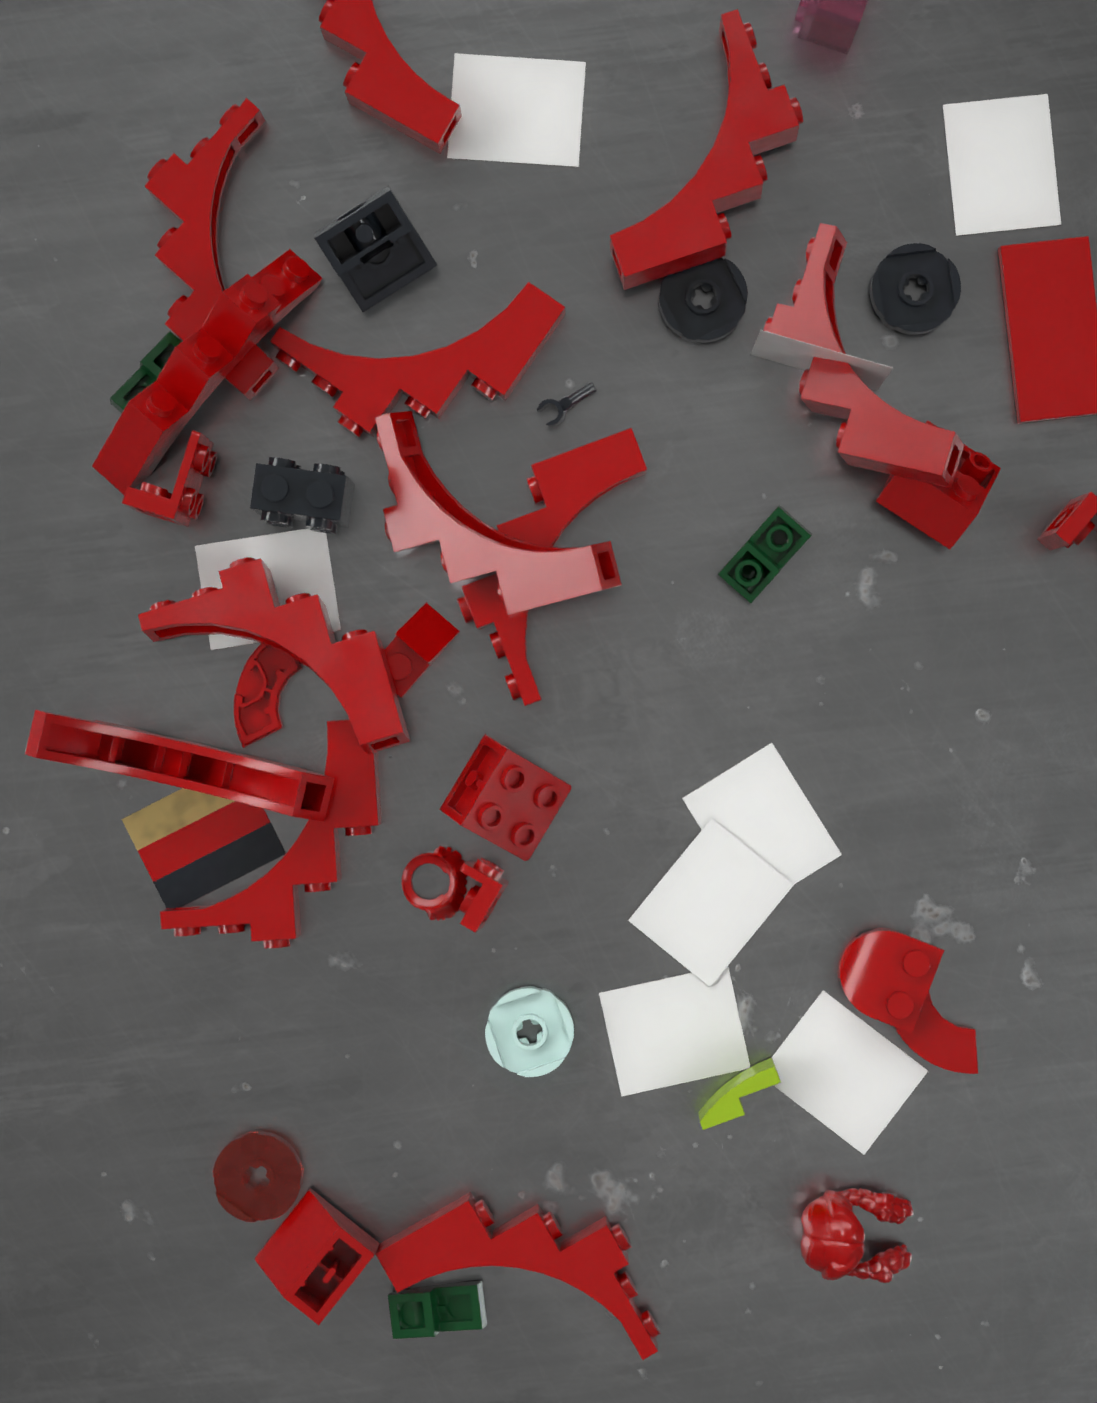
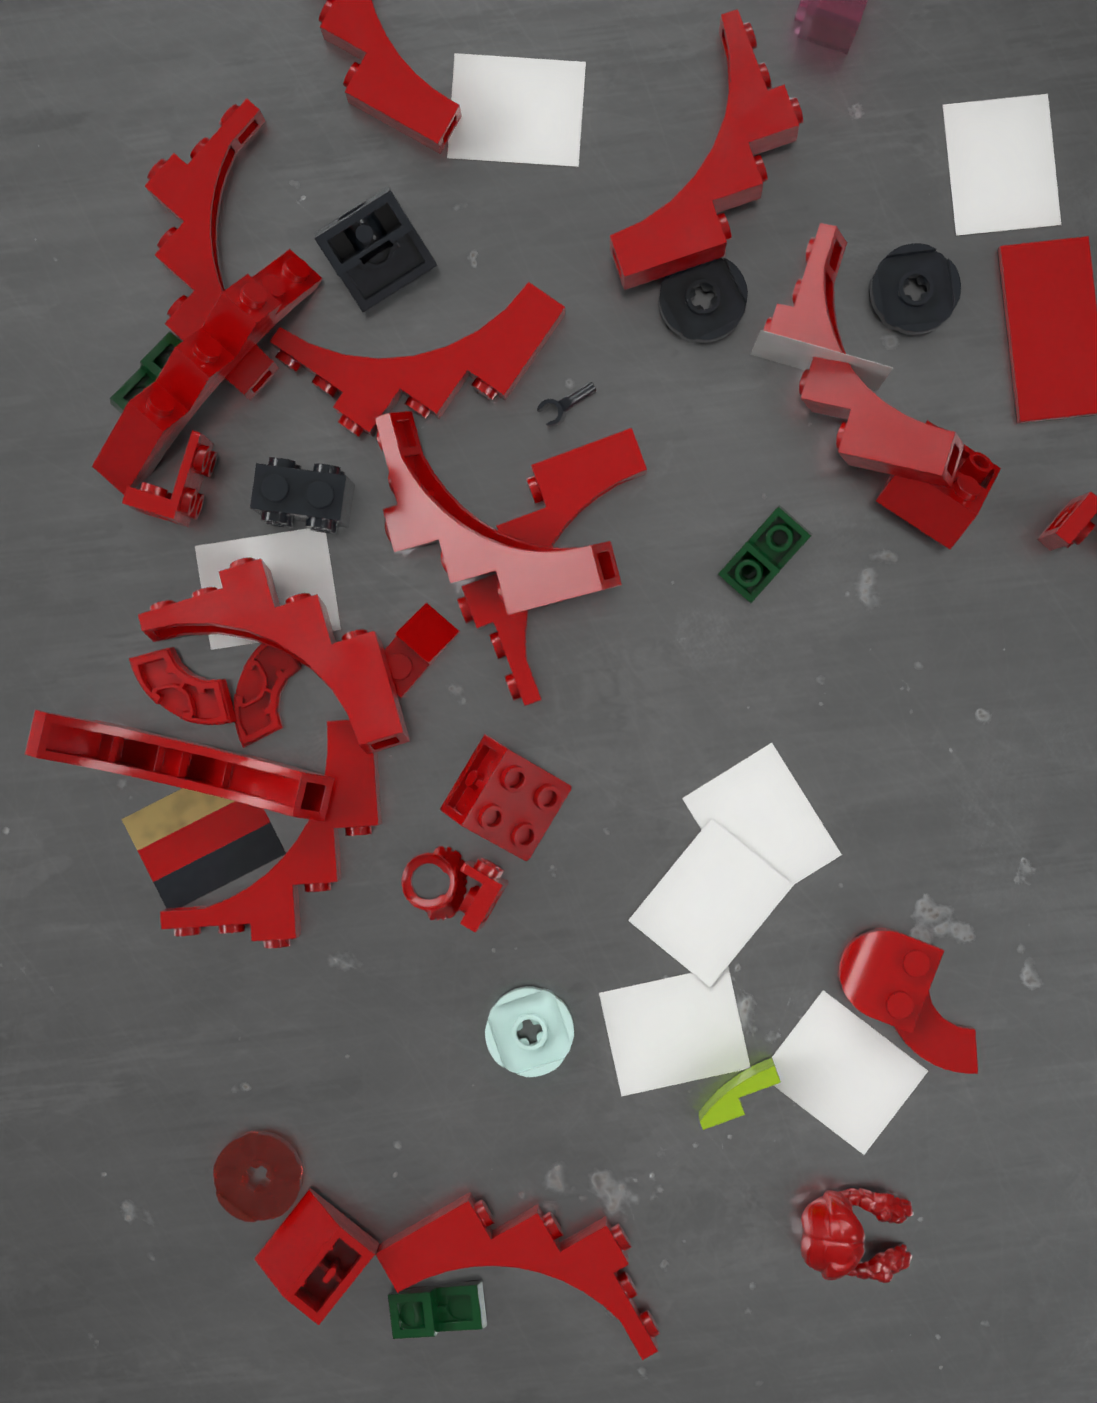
none -> red tile [129,647,237,725]

